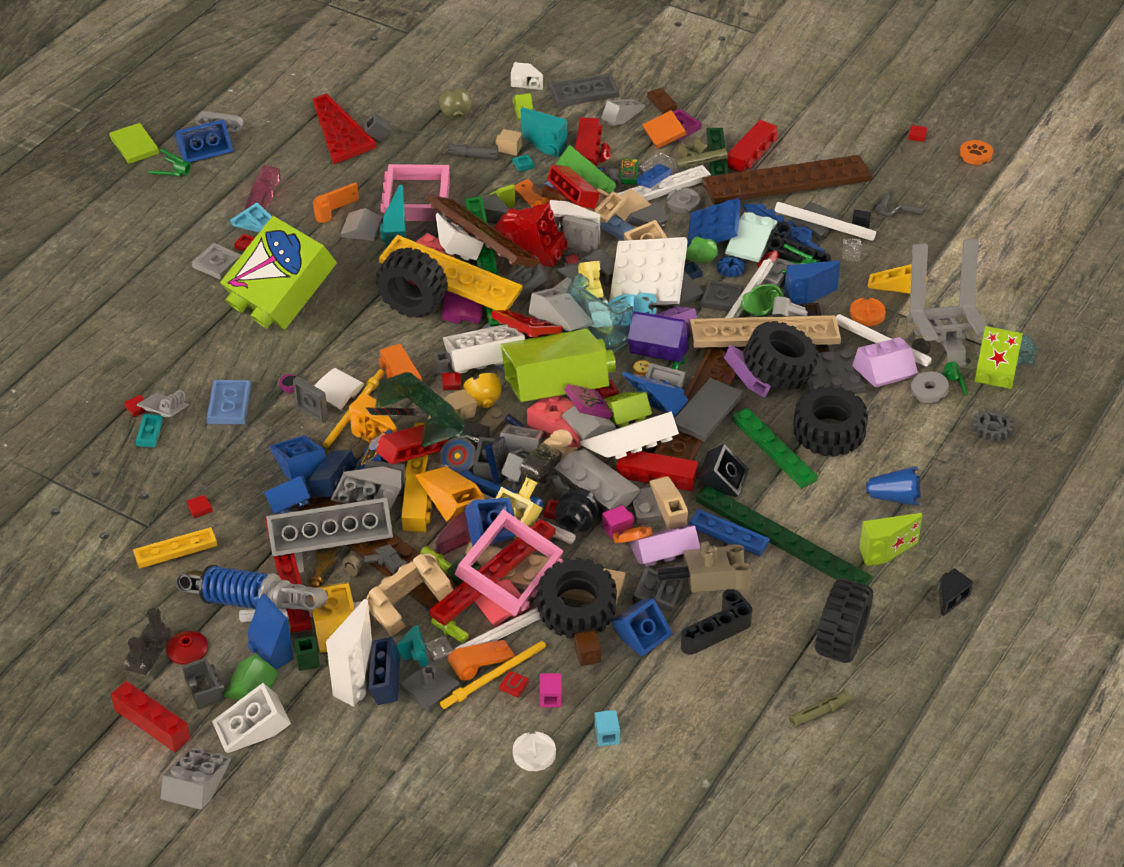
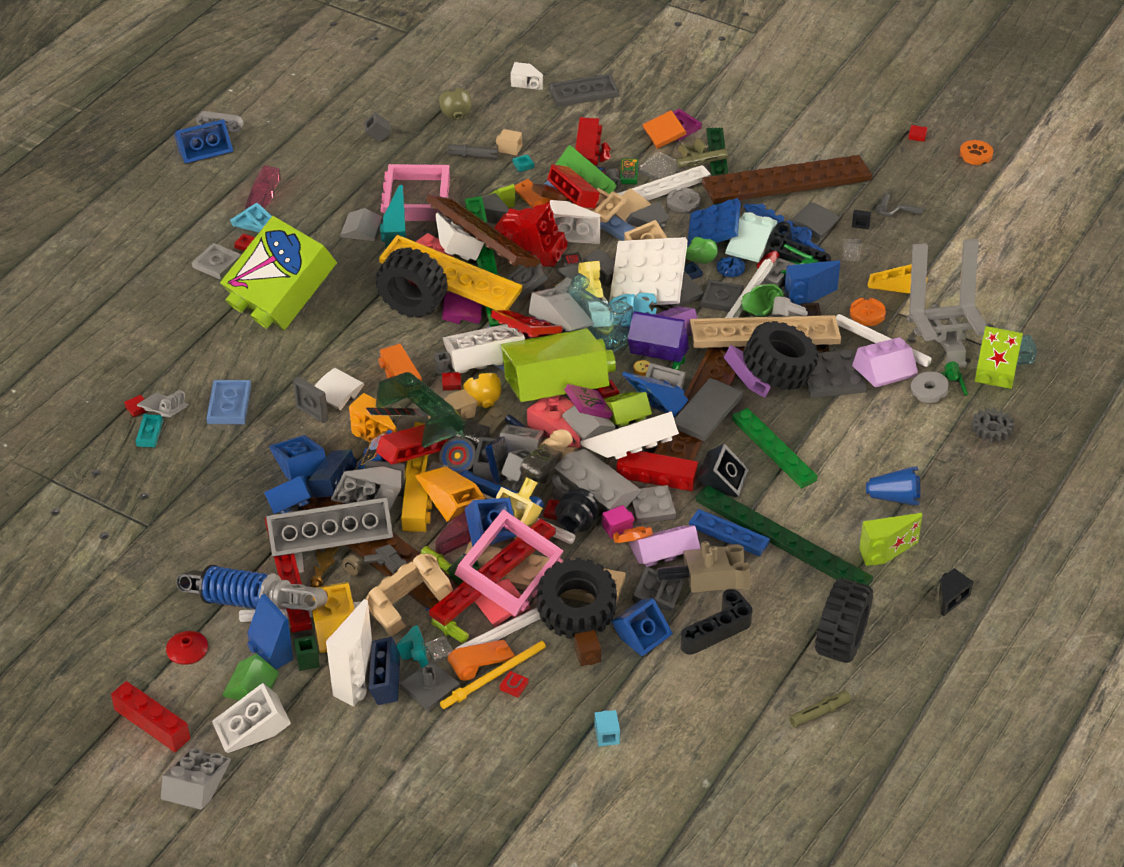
lime tile [109,123,159,164] -> none
clear smoke piece [124,608,171,675] -> none
yellow plate [133,527,217,569] -> none
green plant [148,149,191,177] -> none
dark grey window [182,658,224,710] -> none
red tile [186,494,213,518] -> none
tile [280,374,297,394] -> none
red wing [313,93,377,165] -> none
orange door [313,182,359,223] -> none
yellow bar [323,369,385,448] -> none
lime slope [512,93,533,121] -> none
white tile [513,732,556,771] -> none
teal slope [521,107,567,158] -> none
dark pink brick [540,673,561,707] -> none
light grey plate [563,215,598,254] -> none
light grey slope [601,99,646,126] -> none
blue plate [637,164,671,188] -> none
reddish brown plate [647,88,677,114] -> none
tan slope [649,476,688,530] -> none
red brick [727,120,778,172] -> none
white axle [775,202,876,241] -> none
black tyre [793,386,868,457] -> none
clear smoke tile [912,338,931,355] -> none

